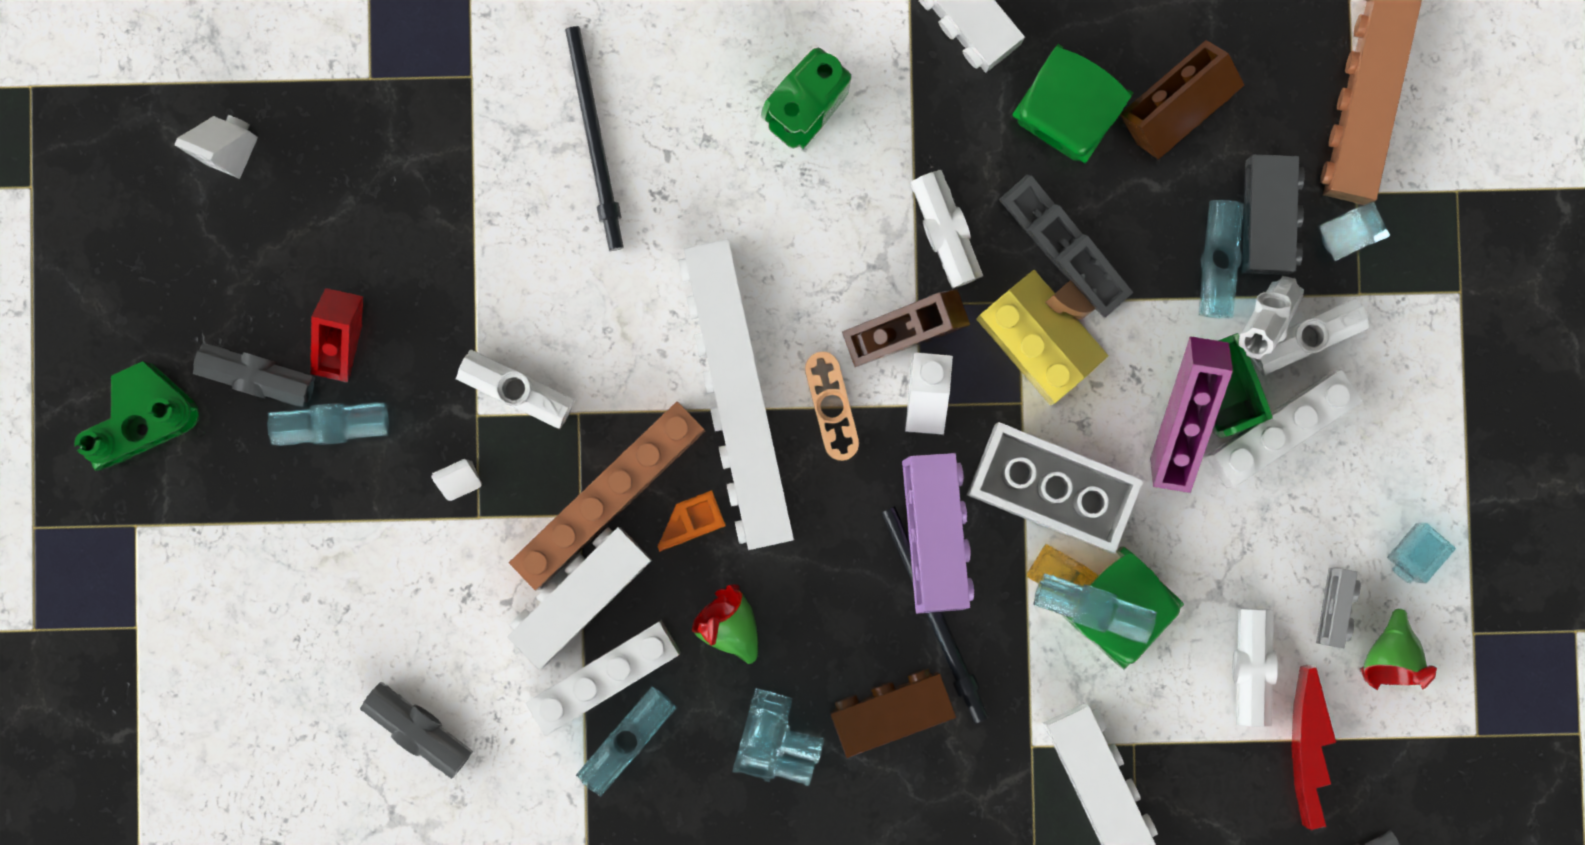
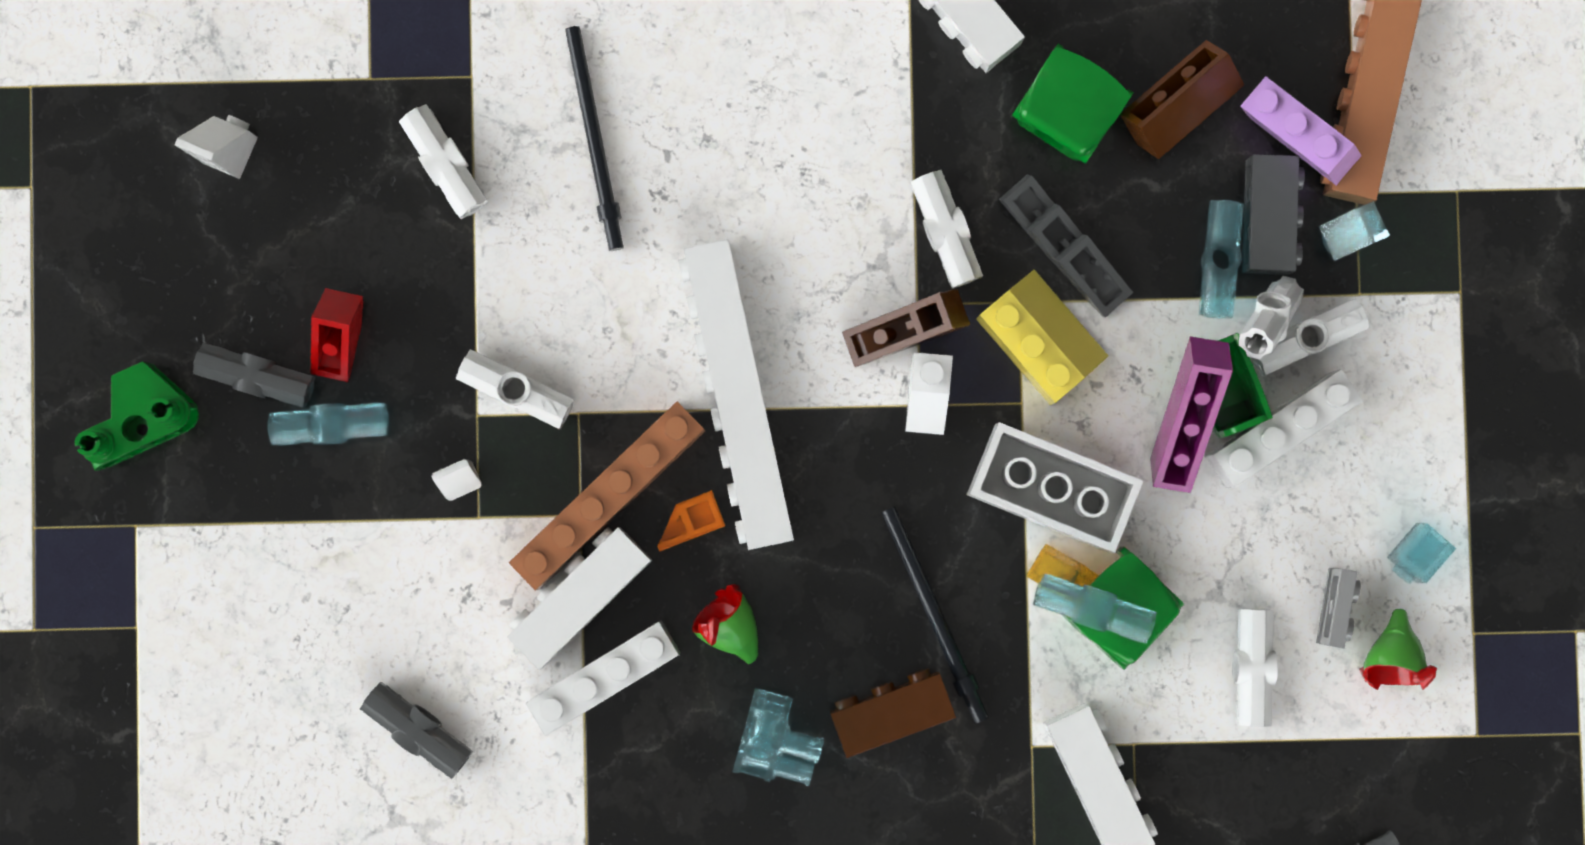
clear light blue piece [576,686,678,797] -> none
green piece [761,47,852,150] -> none
light nougat beam [805,352,859,461] -> none
lavender brick [902,453,974,614] -> none
medium nougat tile [1045,280,1096,319] -> none
red slope [1291,665,1336,830] -> none
none -> white piece [399,104,488,219]
none -> lavender brick [1240,76,1362,185]

